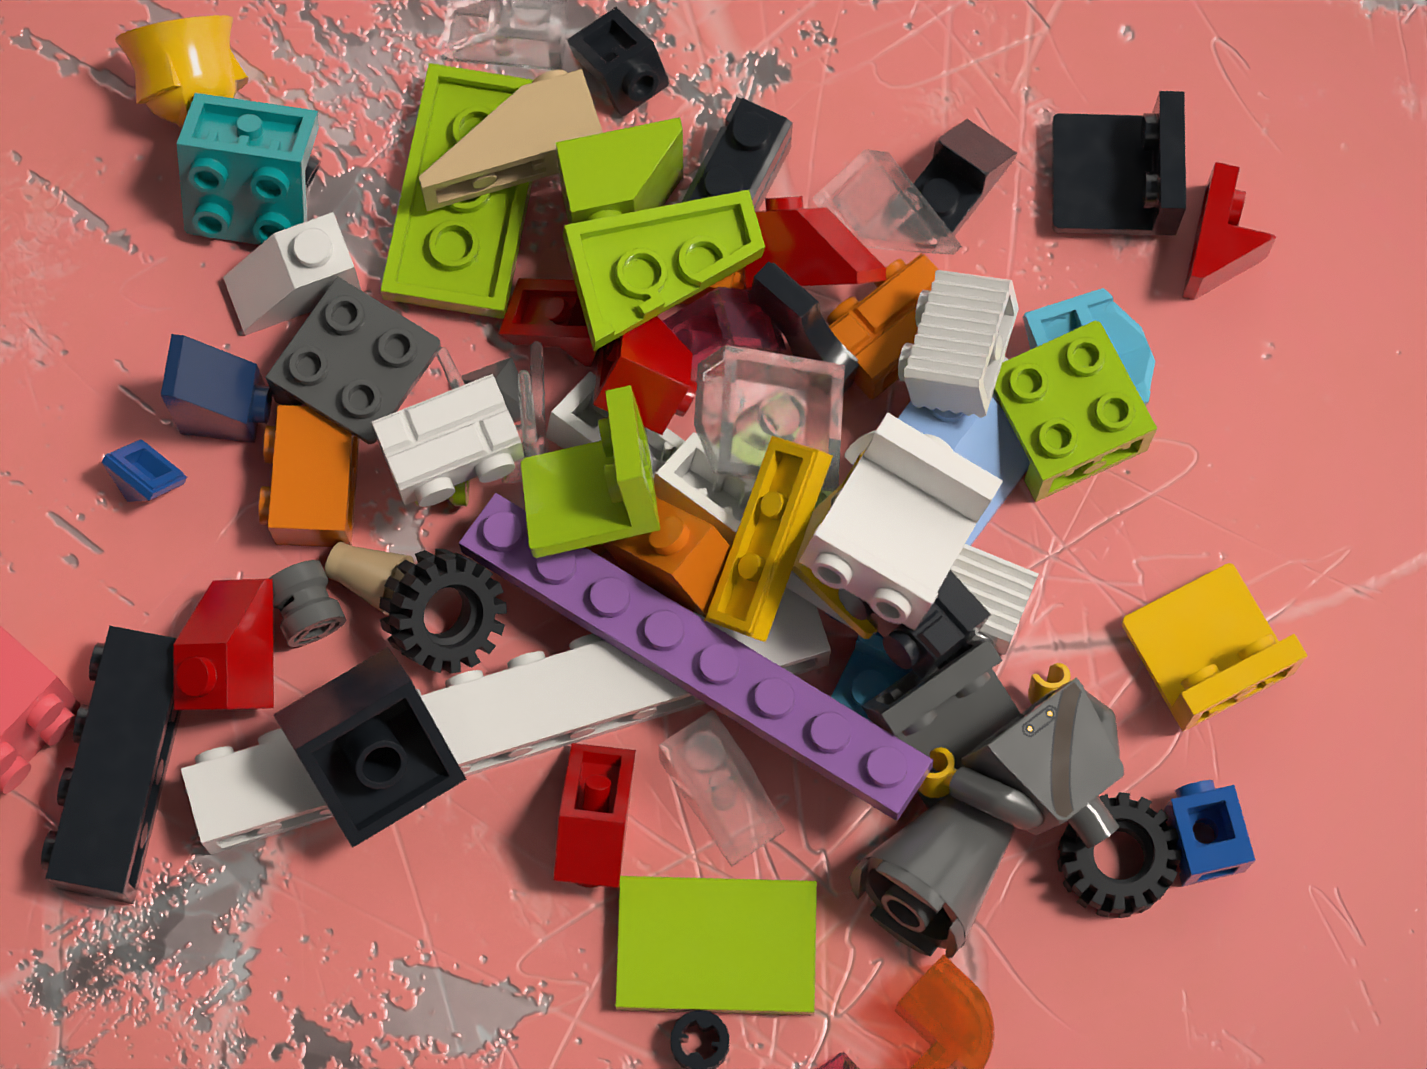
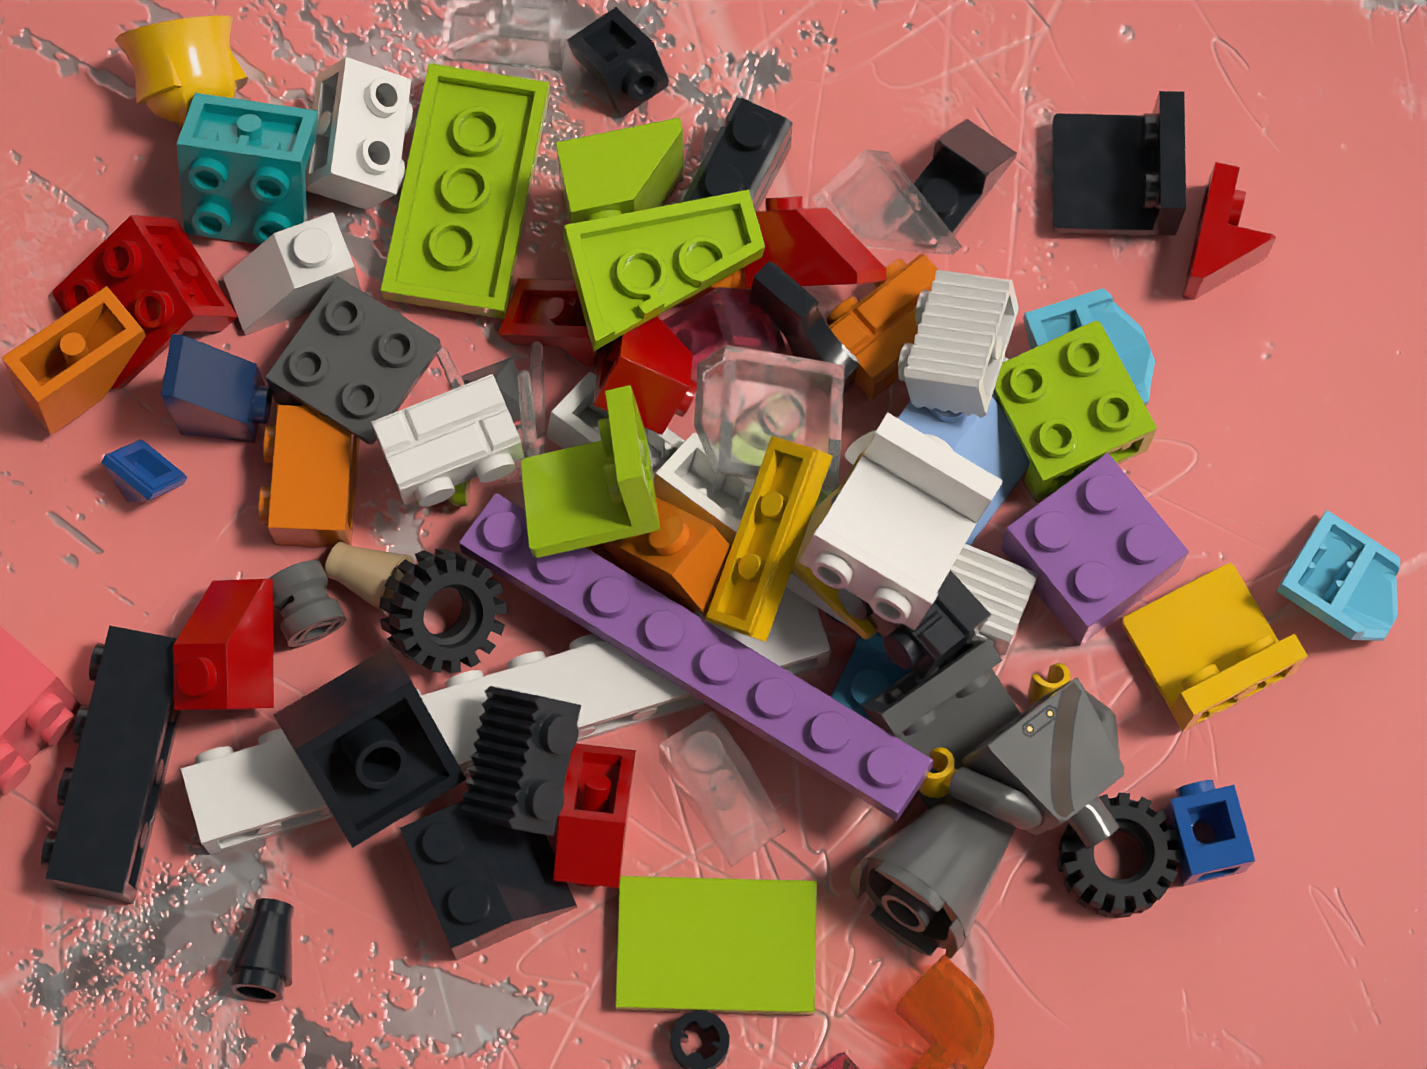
tan slope [419,69,603,211] -> none
none -> orange slope [1,286,145,435]
none -> red bracket [53,215,238,389]
none -> black cone [227,898,294,1002]
none -> white brick [305,57,413,210]
none -> black slope [400,801,577,960]
none -> black brick [459,686,582,836]
none -> medium lavender brick [1001,453,1189,646]
none -> medium azure slope [1276,510,1400,641]

